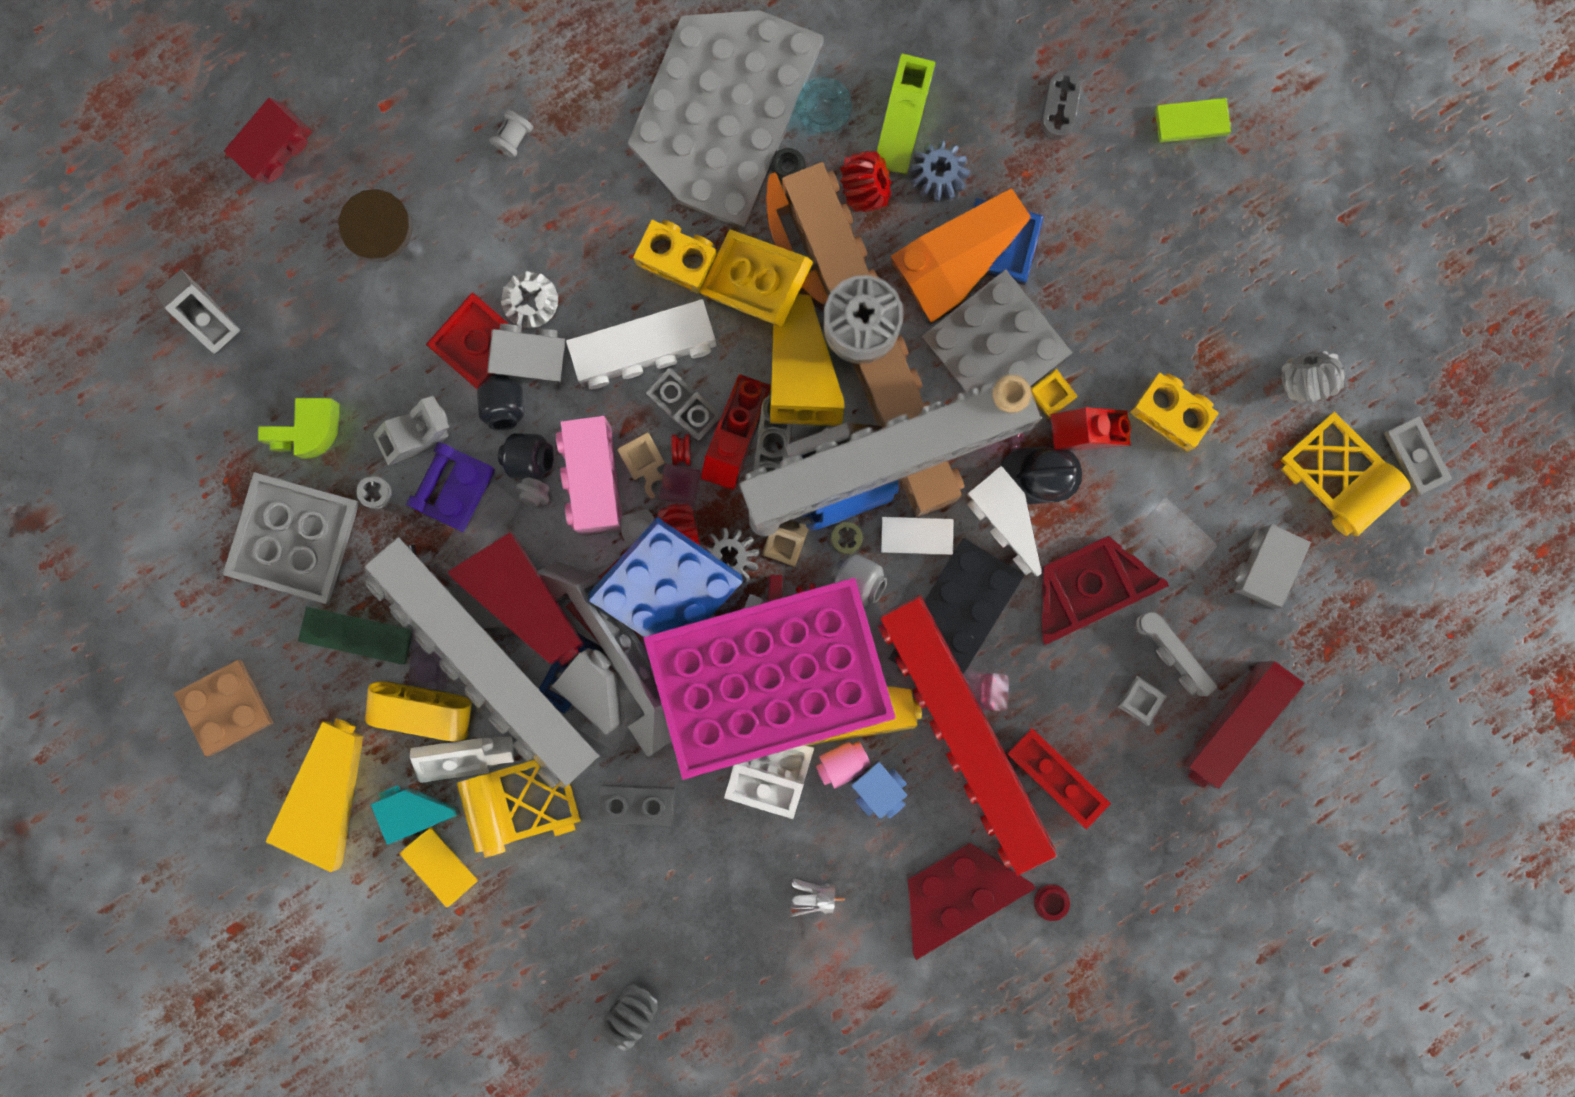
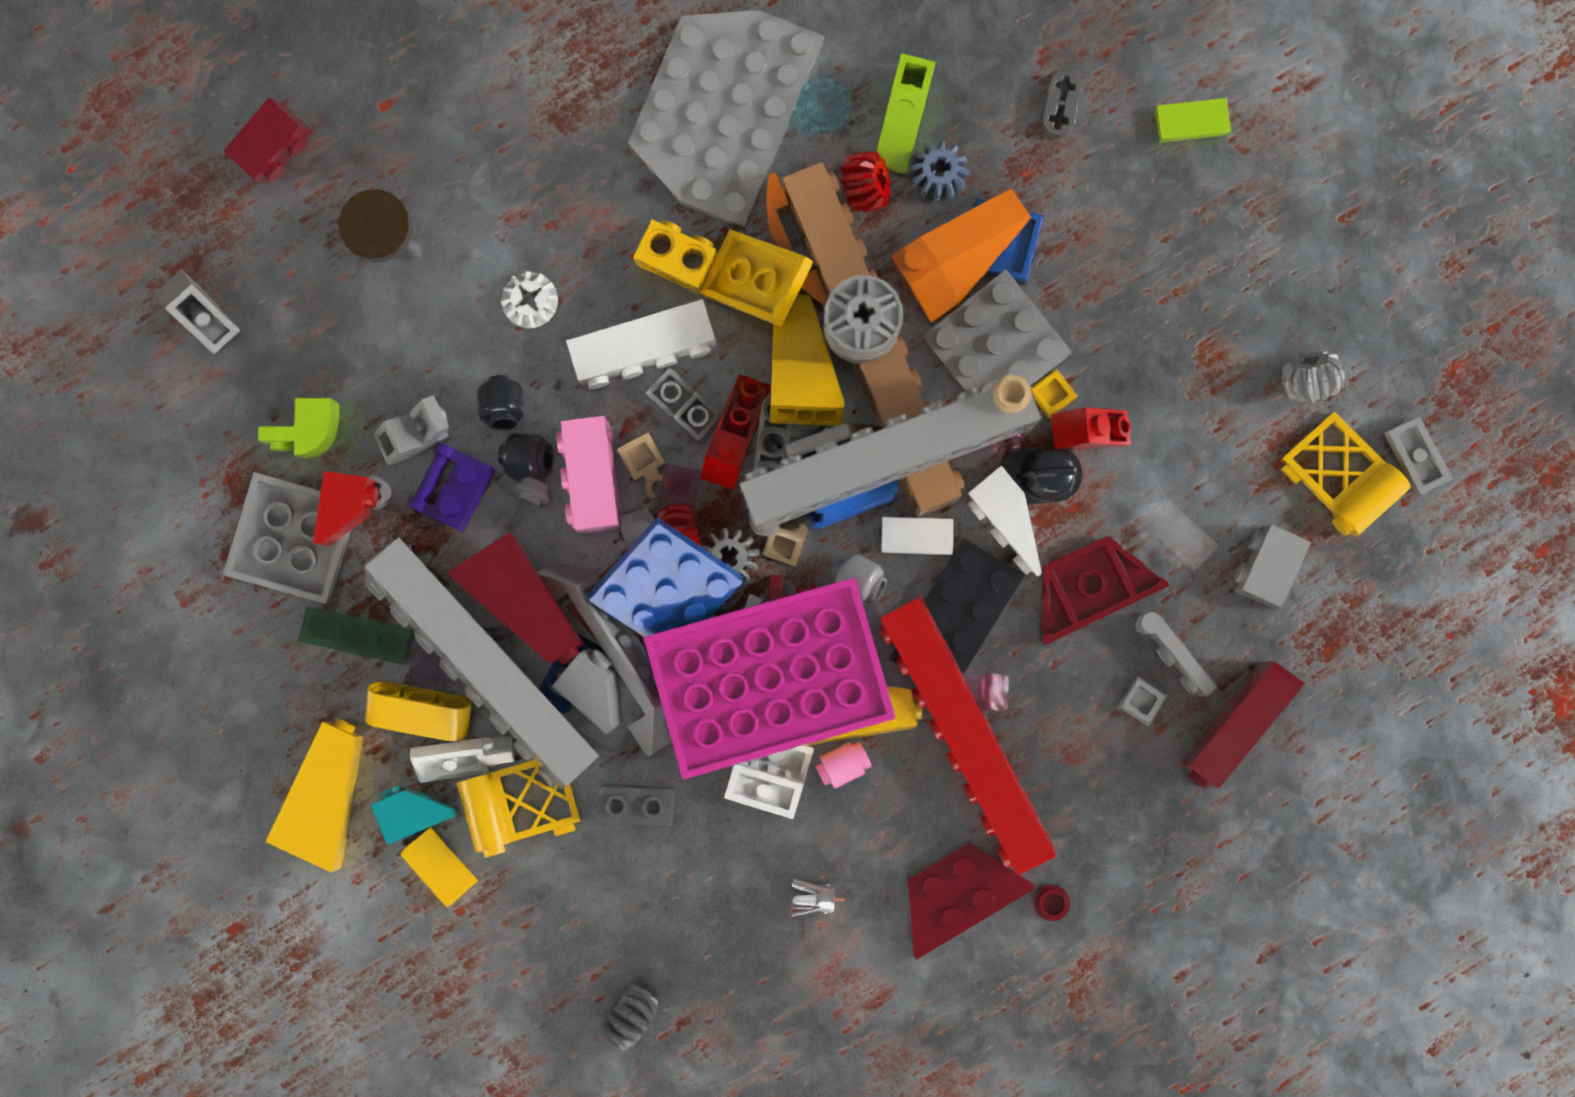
medium nougat plate [173,660,273,757] -> none
red tile [425,292,509,389] -> none
light grey brick [487,323,565,381] -> none
light grey bush [489,110,534,157] -> none
red bush [671,434,691,466] -> none
pearl dark grey plate [771,148,806,183] -> none
olive bush [831,522,863,555] -> none
medium blue brick [851,761,907,819] -> none
red plate [1006,728,1111,830] -> none
yellow brick [1129,372,1219,452] -> none
none -> red slope [313,471,378,547]

